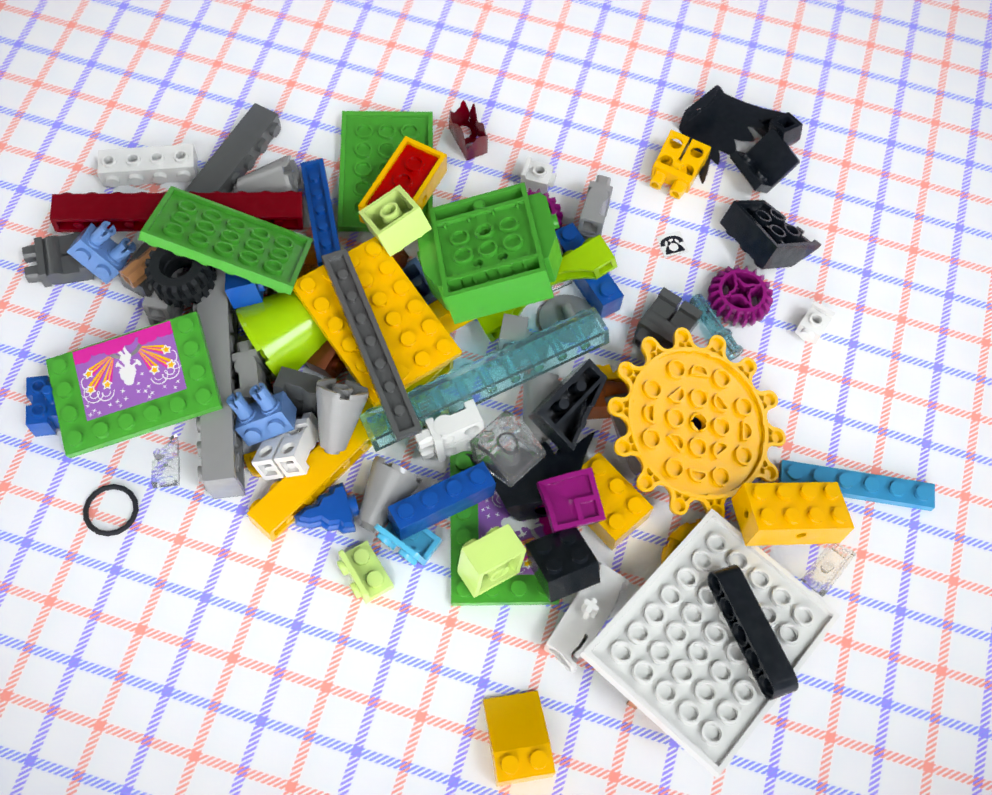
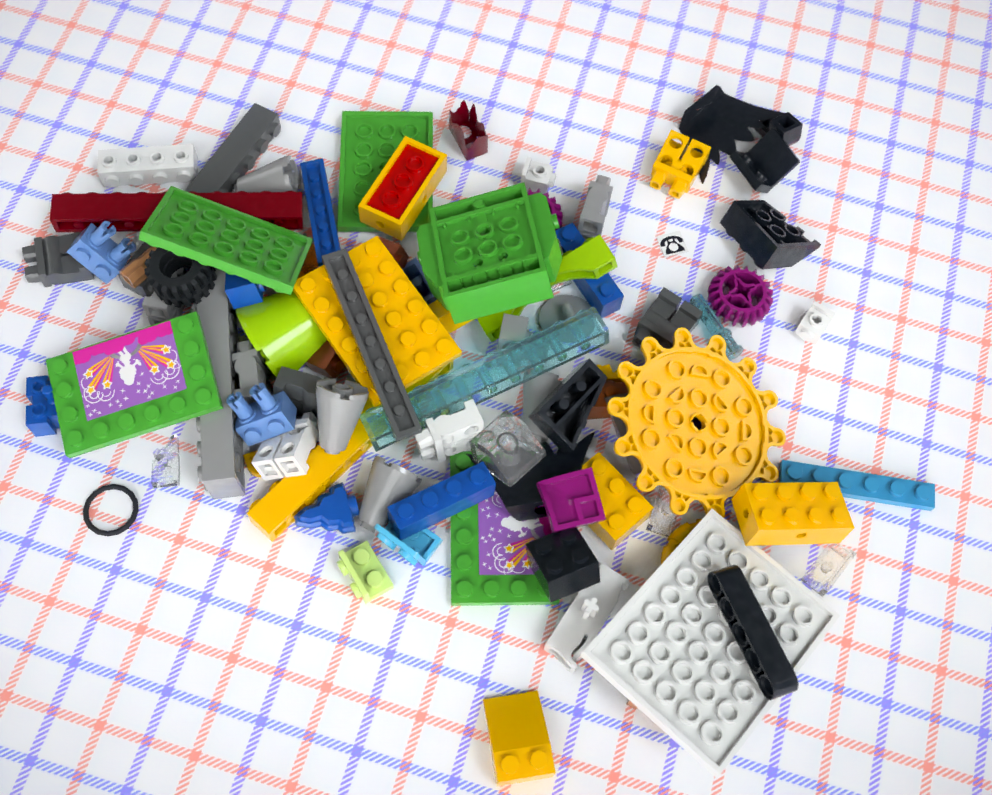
yellowish green brick [358,184,432,257] -> none
yellowish green brick [457,524,526,598] -> none
none -> clear slope [646,485,678,537]

